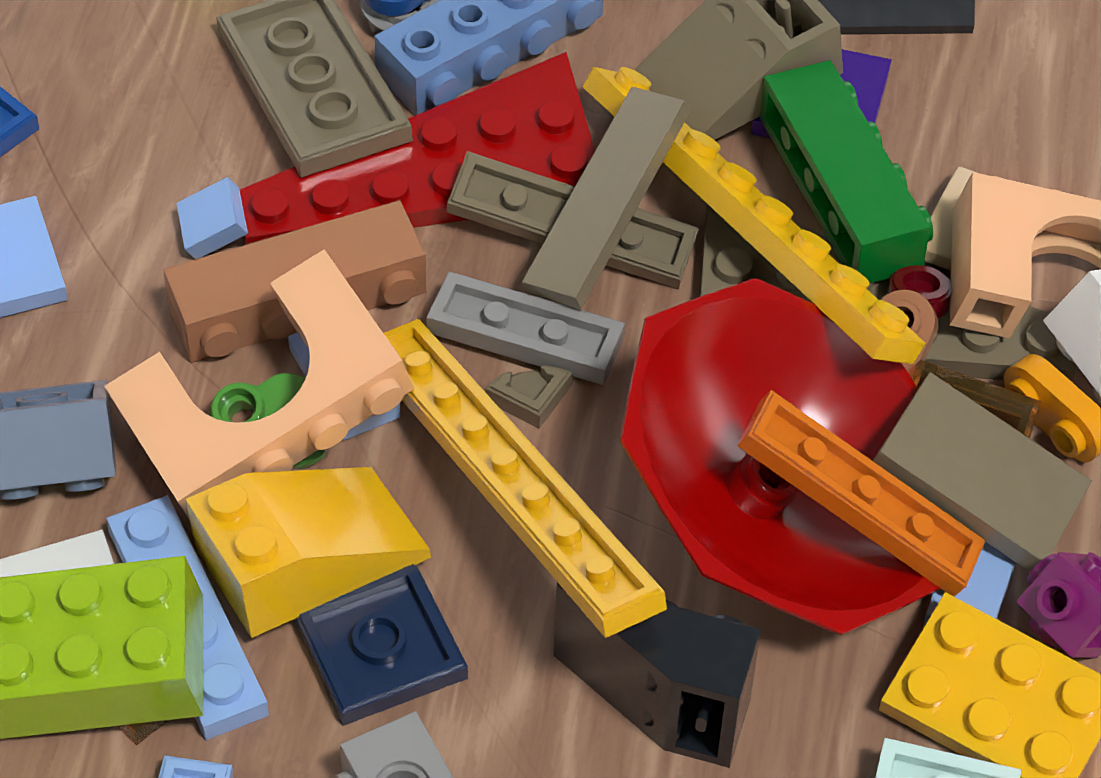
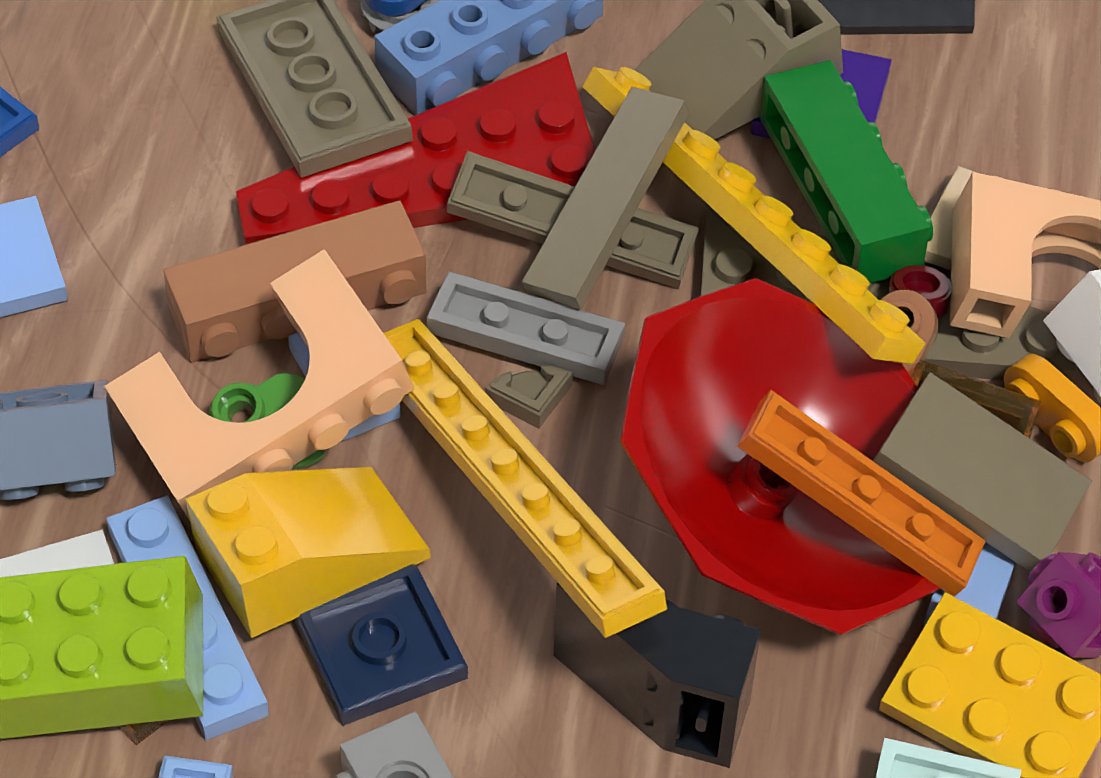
light blue tile [176,177,248,259] -> none

